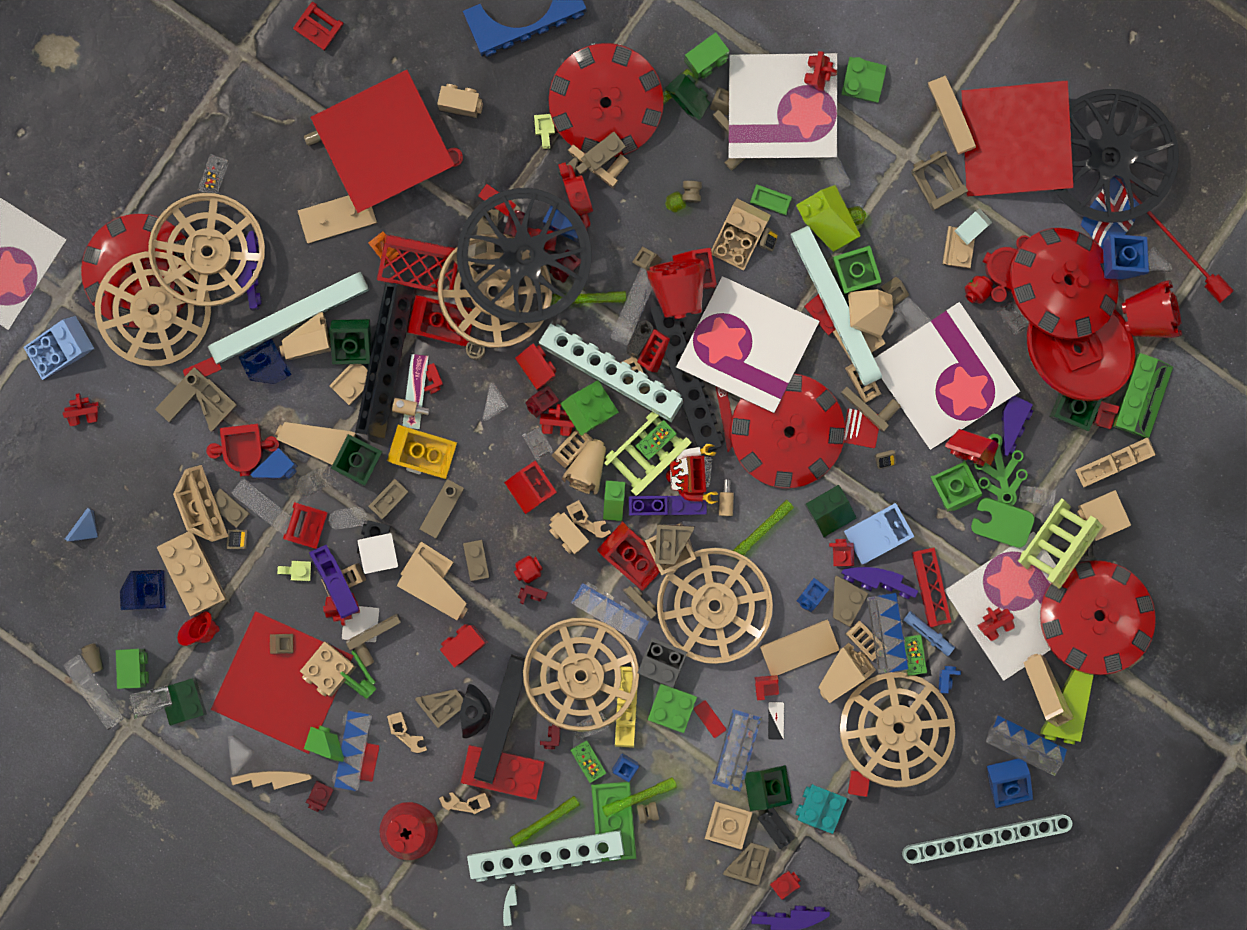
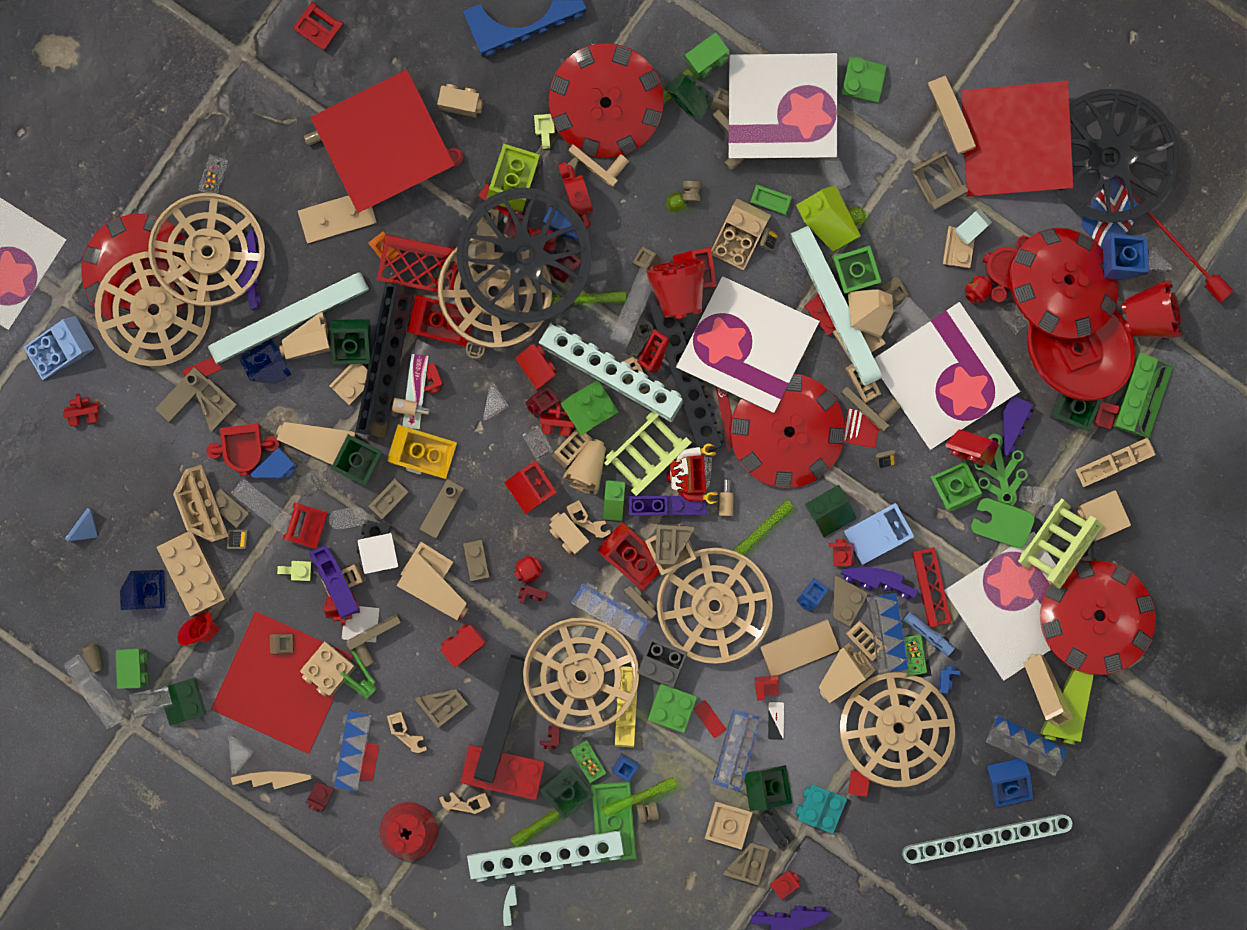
bright green slope [304,725,344,762] -> none
black piece [460,684,491,738] -> none
dark tan hinge [576,132,626,175] -> none
bright green tile [636,420,677,460] -> none
red hips [804,51,837,91] -> none
red hips [977,607,1015,641] -> none
none -> lime slope [487,144,540,212]
none -> clear green slope [539,763,594,820]

